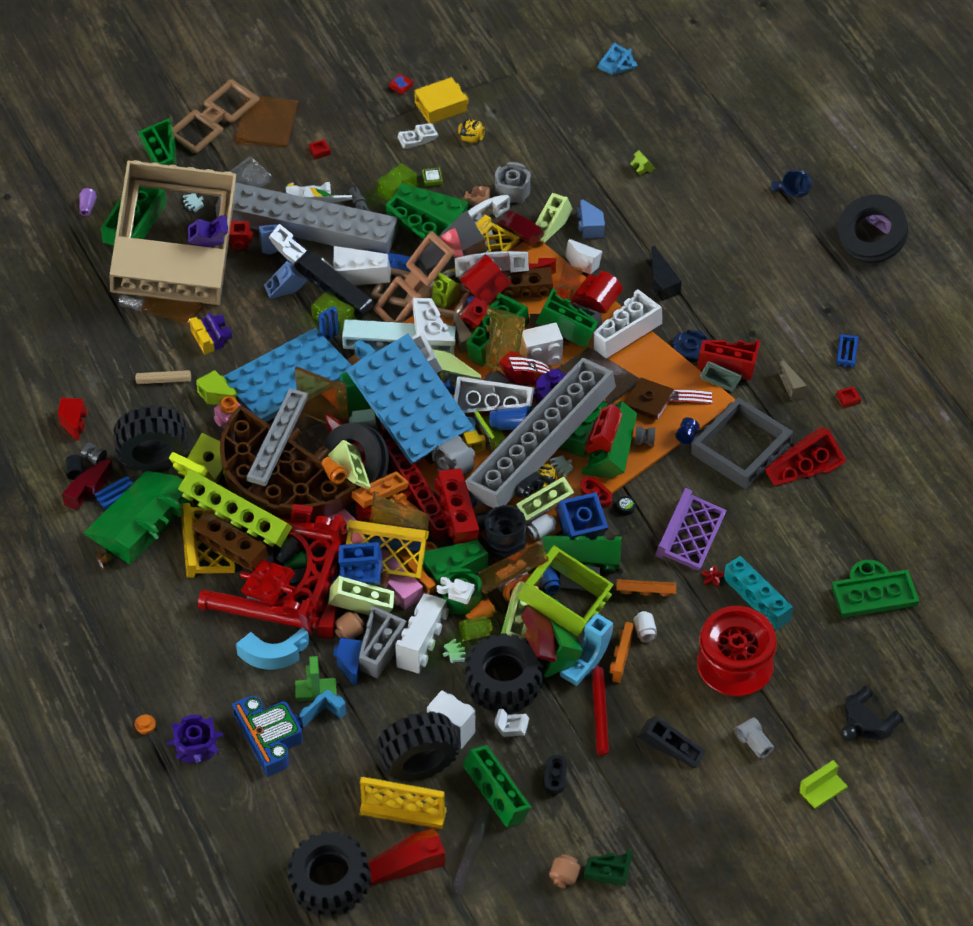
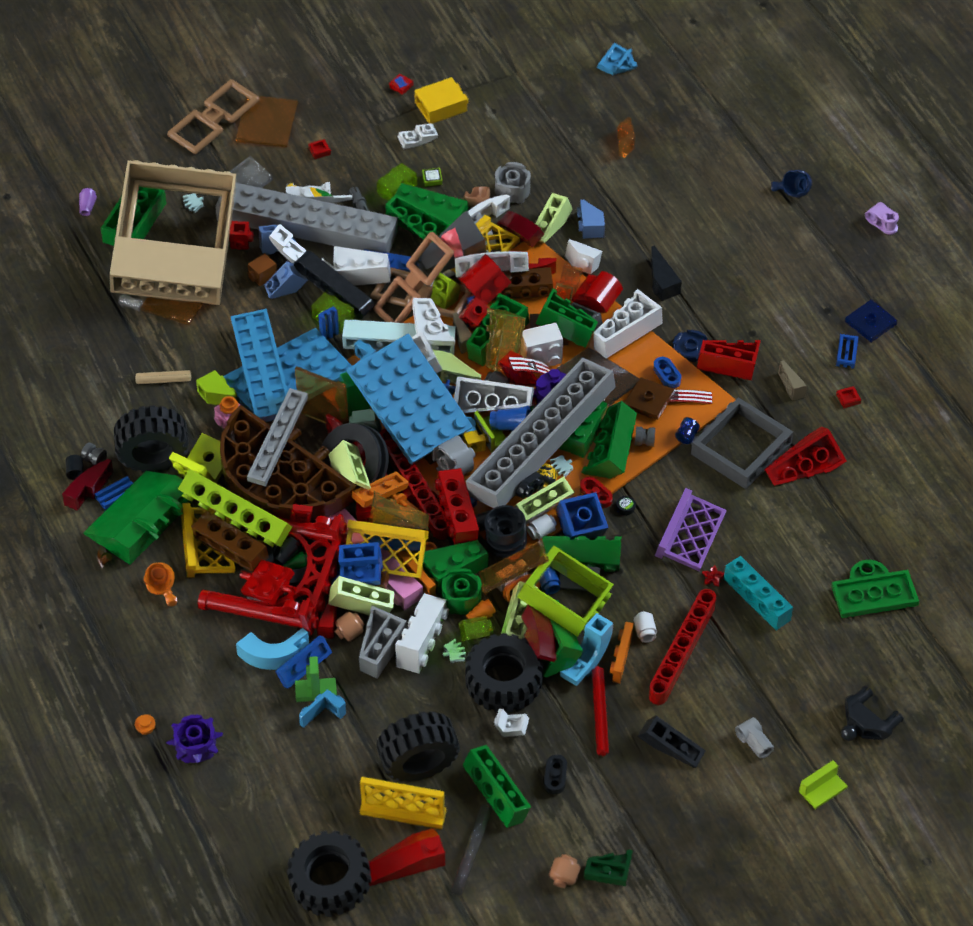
red slope [58,397,88,440] -> none
green wedge [138,118,177,166] -> none
dark purple brick [188,215,228,247] -> none
hips [189,313,232,355] -> none
brick [232,696,303,777] -> none
orange cone [321,457,347,484] -> none
blue slope [333,638,363,686] -> none
white brick [427,690,475,750] -> none
white plate [437,577,474,604] -> none
yellow head [458,119,485,144] -> none
red brick [584,404,622,453] -> none
orange plate [616,579,676,597] -> none
lime tile [630,150,655,176] -> none
red wheel [697,606,777,696] -> none
sand green slope [699,361,741,392] -> none
black tyre [838,194,909,263] -> none
none -> orange hair [144,562,178,606]
none -> dark azure plate [230,309,288,422]
none -> dark orange brick [248,254,277,286]
none -> blue plate [275,635,332,688]
none -> clear orange slope [617,117,635,158]
none -> red beam [649,589,716,705]
none -> blue plate [653,357,681,389]
none -> clear blue plate [845,299,898,342]

